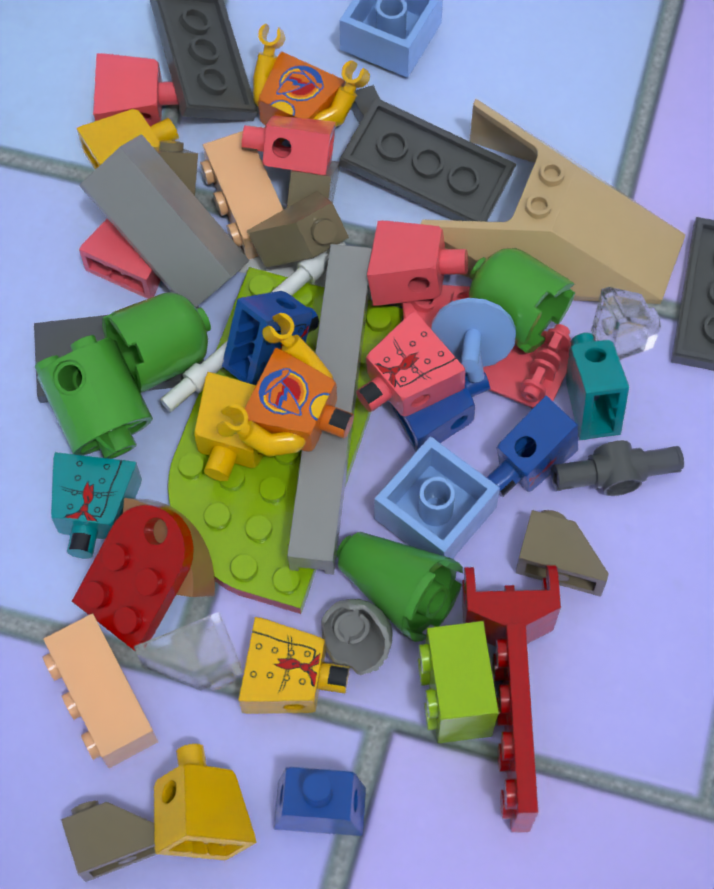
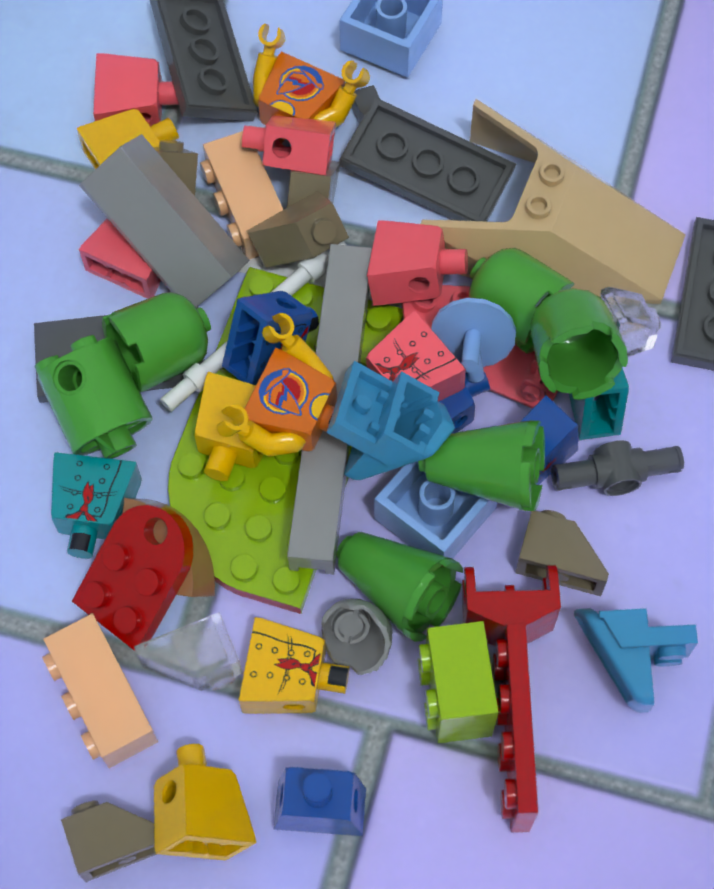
none -> dark azure piece [327,361,455,480]
none -> bright green cone [418,420,545,512]
none -> bright green cylinder [530,288,628,400]
none -> dark azure piece [574,608,698,713]

